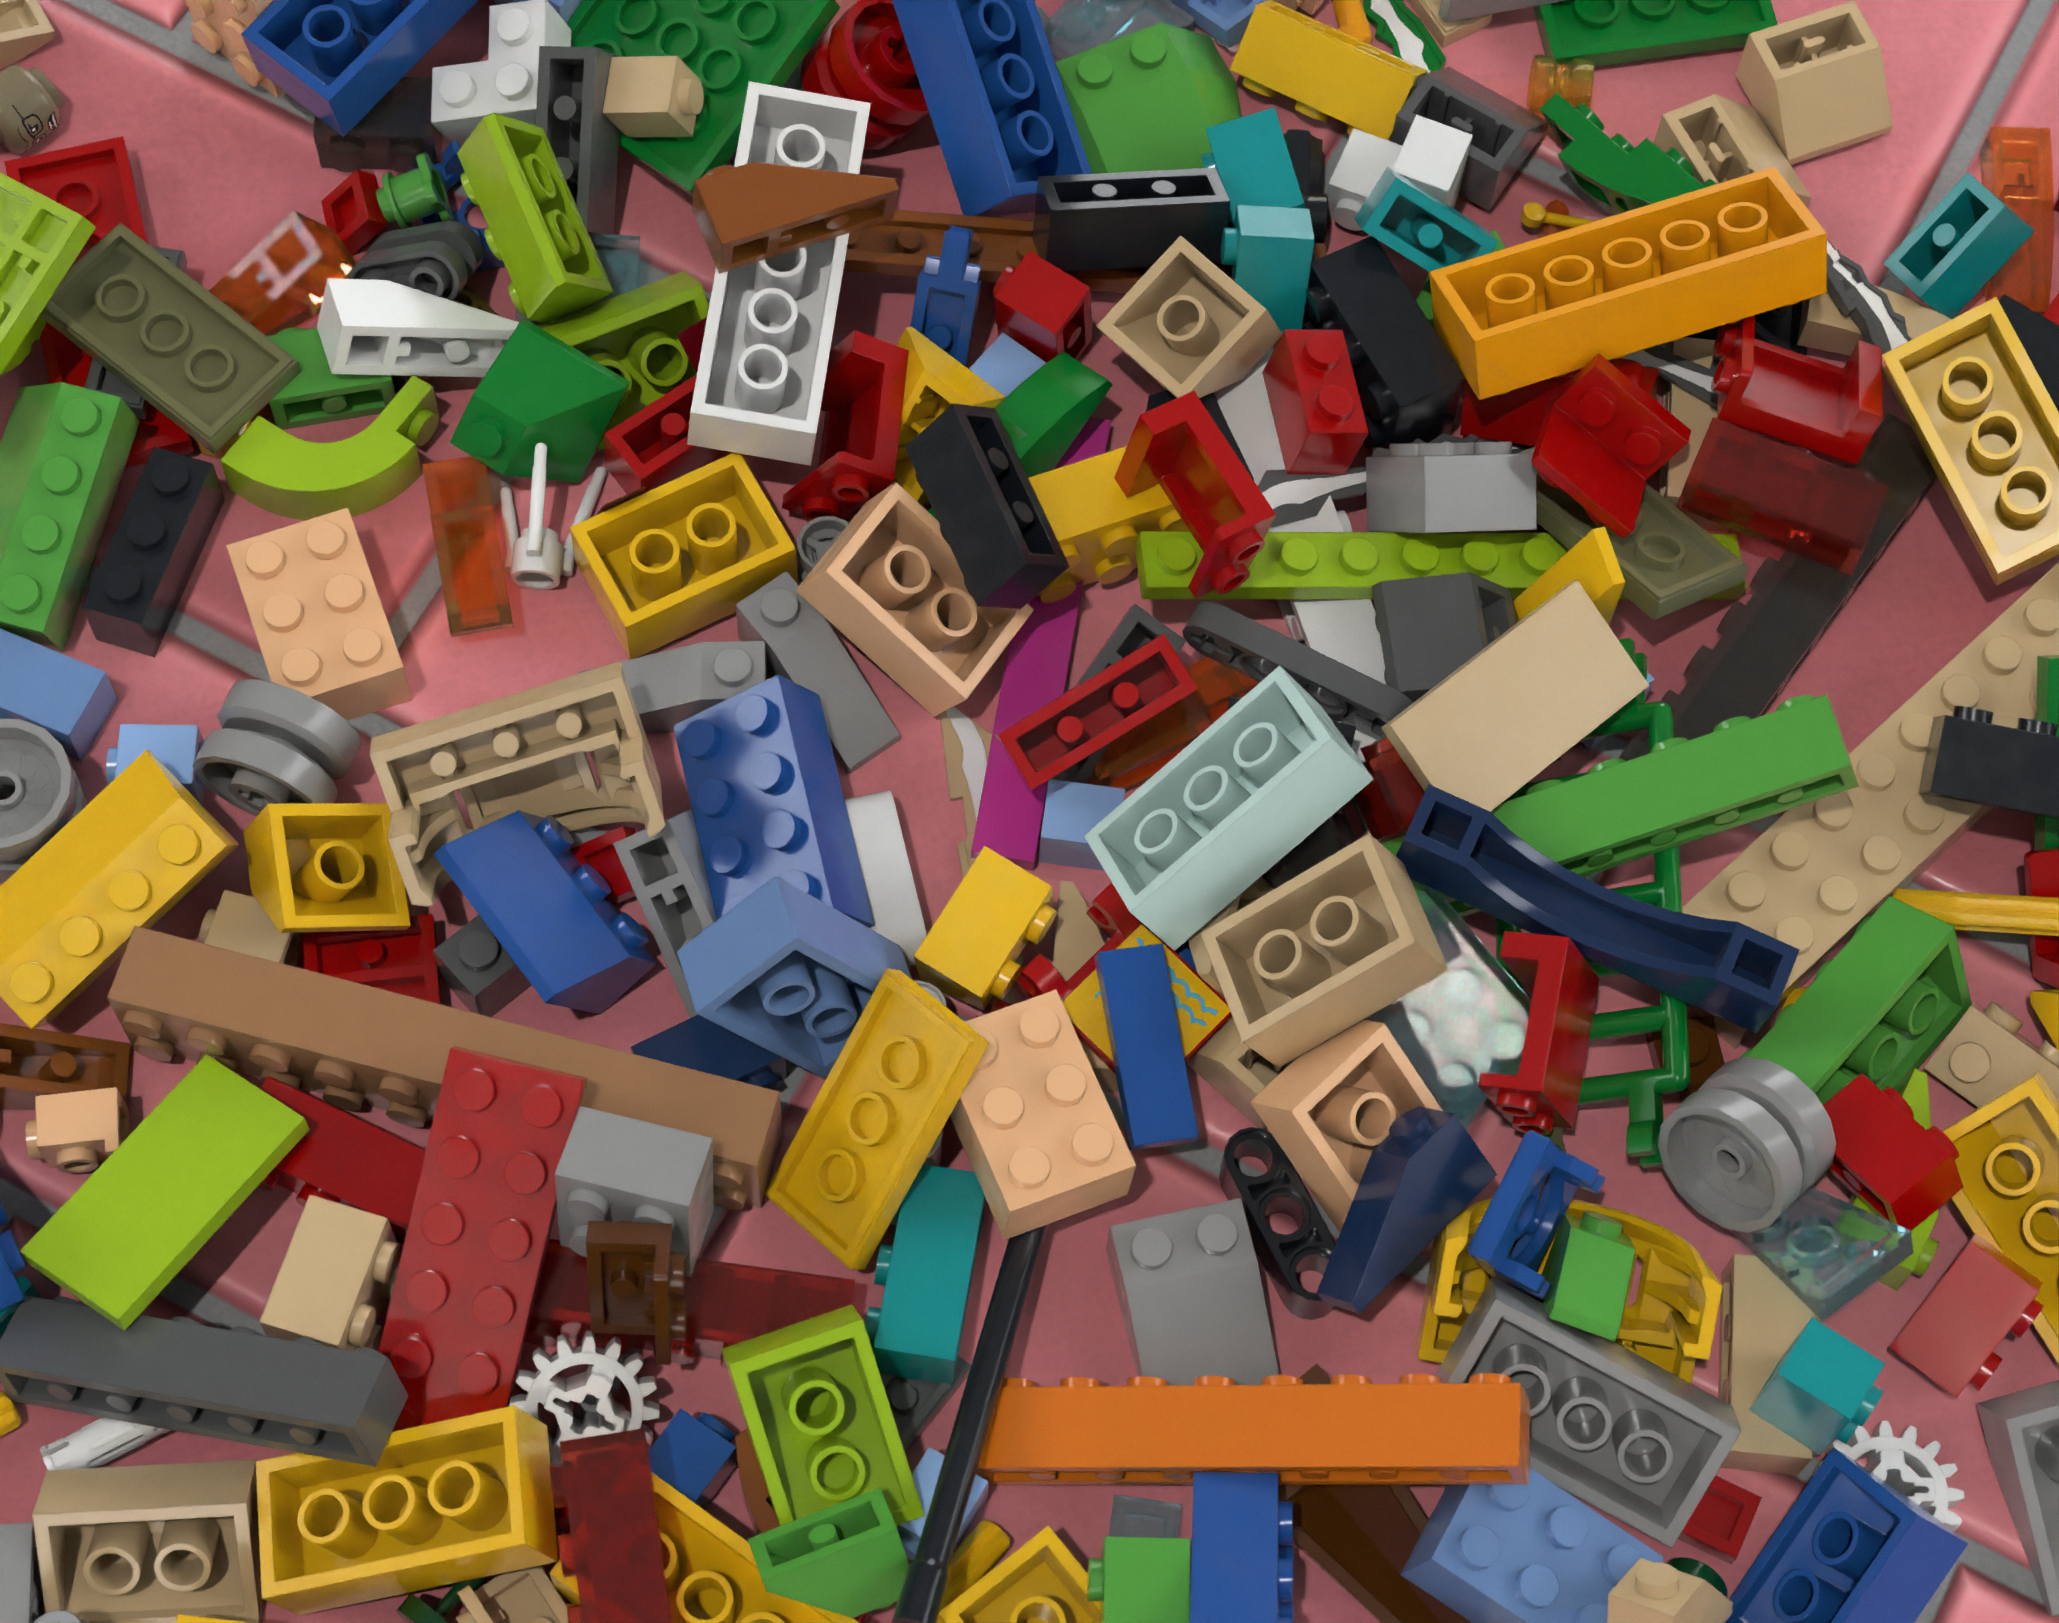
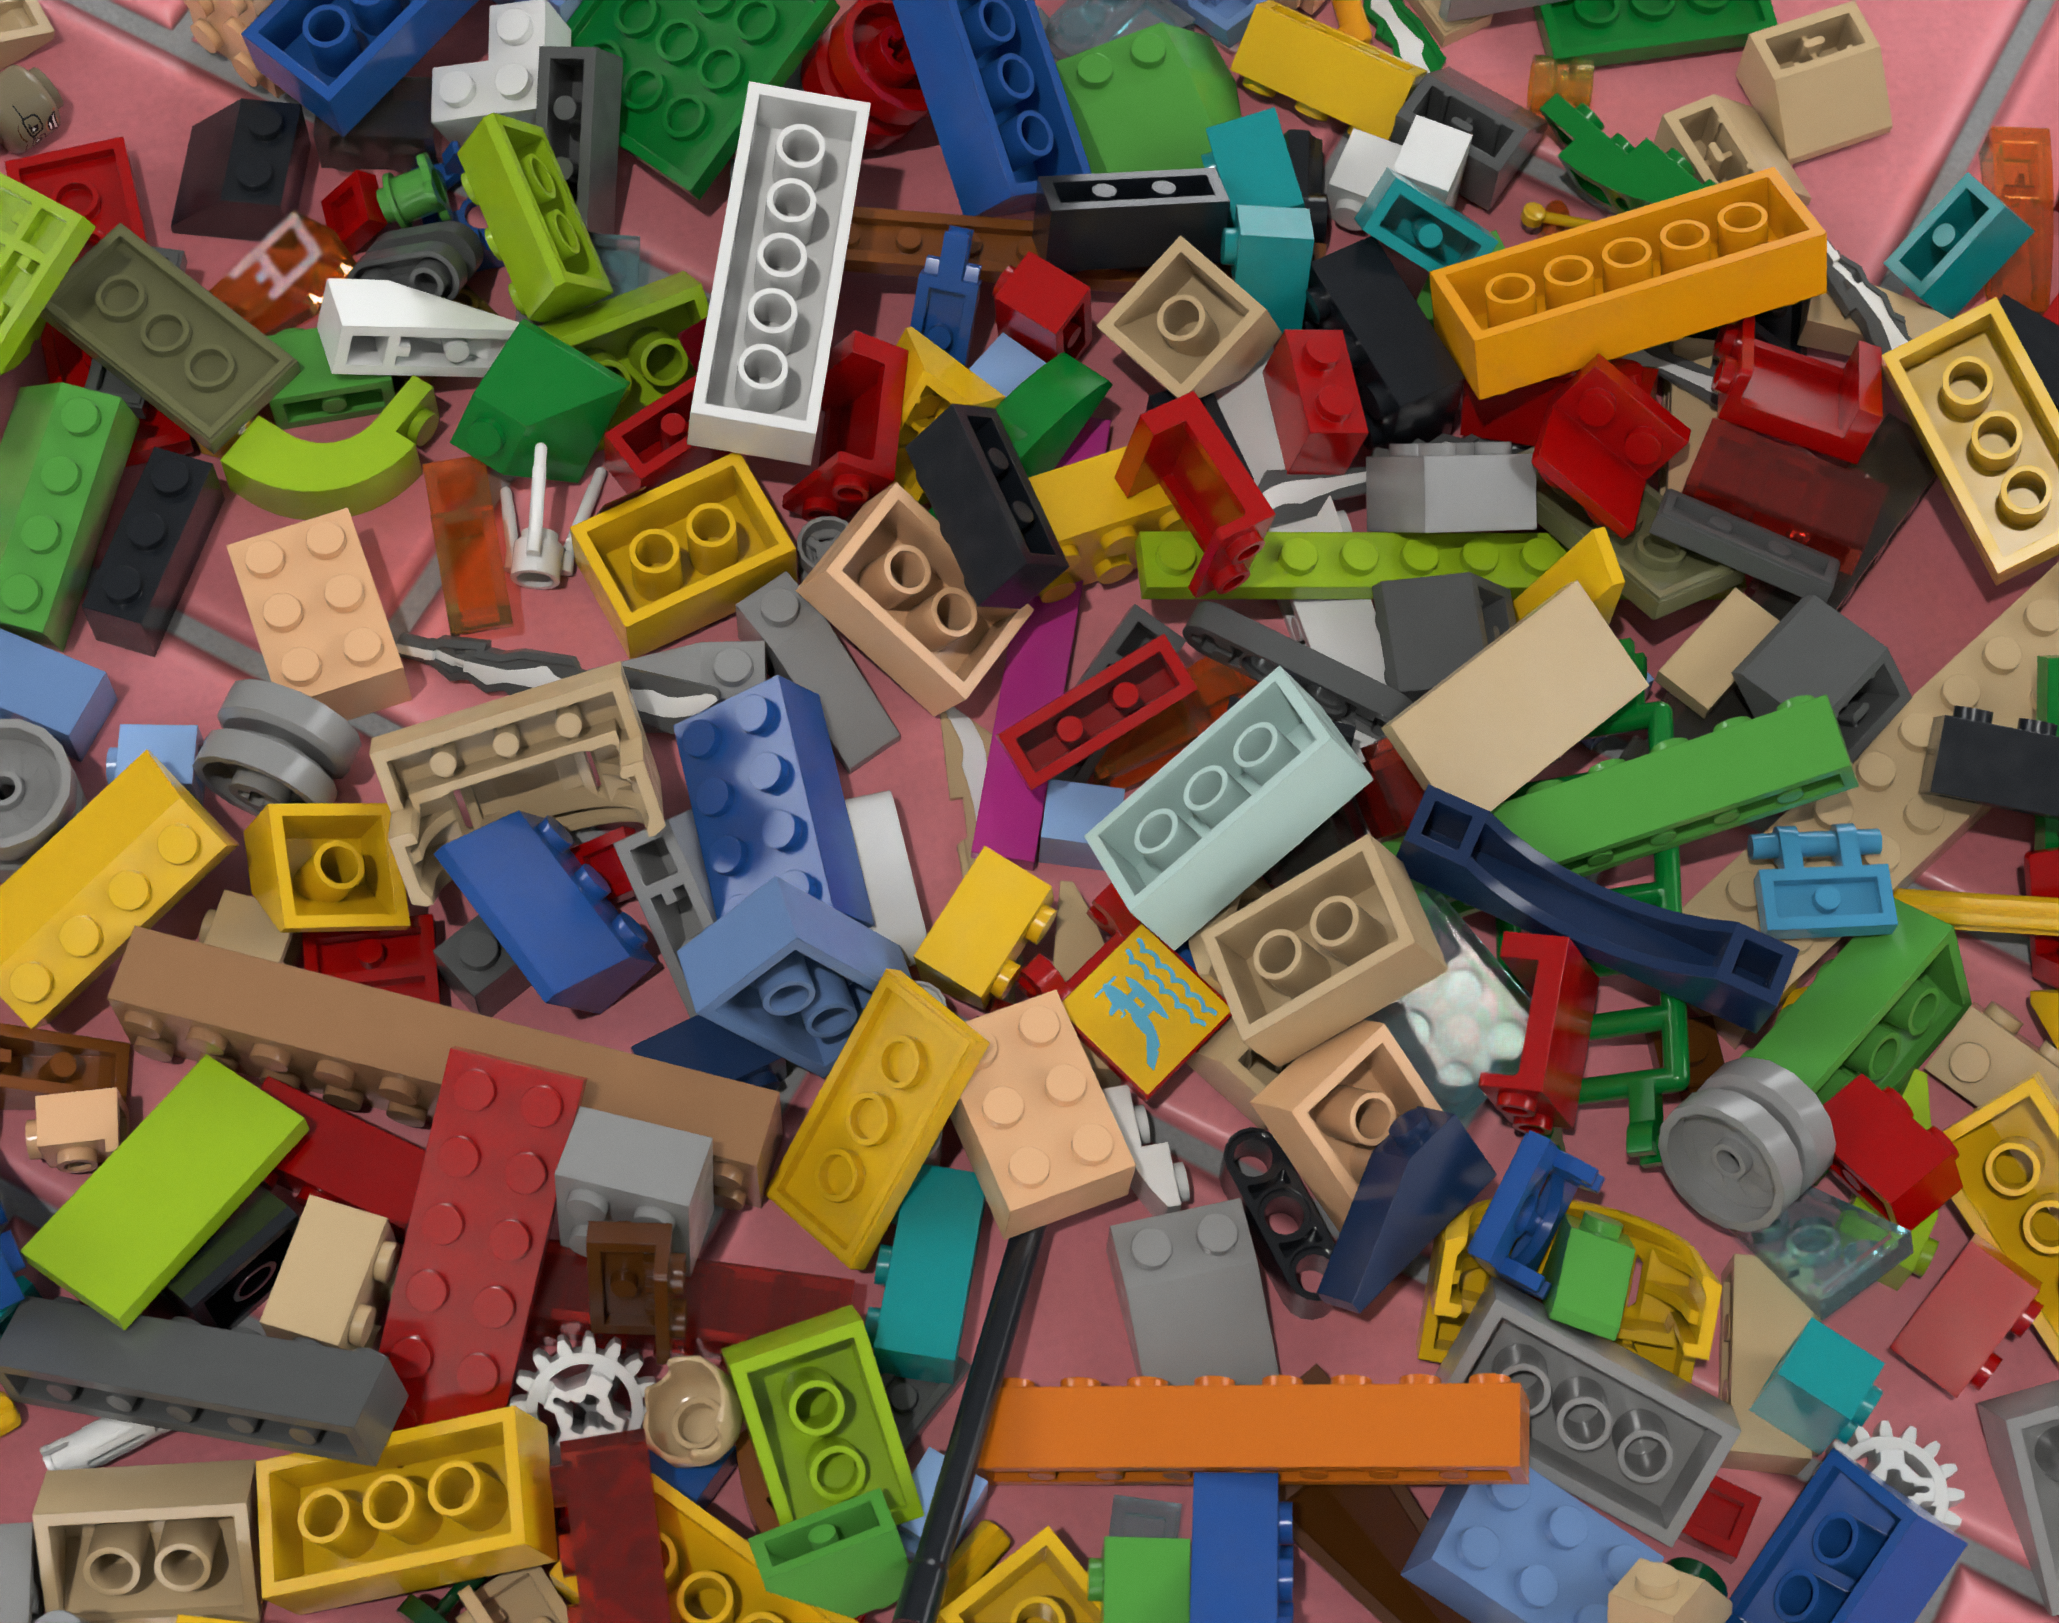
tan brick [602,56,704,137] -> none
dark orange slope [692,162,899,274] -> none
blue tile [1094,943,1199,1151] -> none
none -> black slope [162,1184,300,1330]
none -> black slope [171,98,311,245]
none -> dark grey sword [396,633,721,735]
none -> tan hair [642,1355,744,1468]
none -> white slope [1103,1085,1190,1216]
none -> dark grey tile [1649,488,1841,603]
none -> tan tile [1654,587,1780,719]
none -> dark grey slope [1732,594,1912,763]
none -> dark azure plate [1747,823,1898,940]

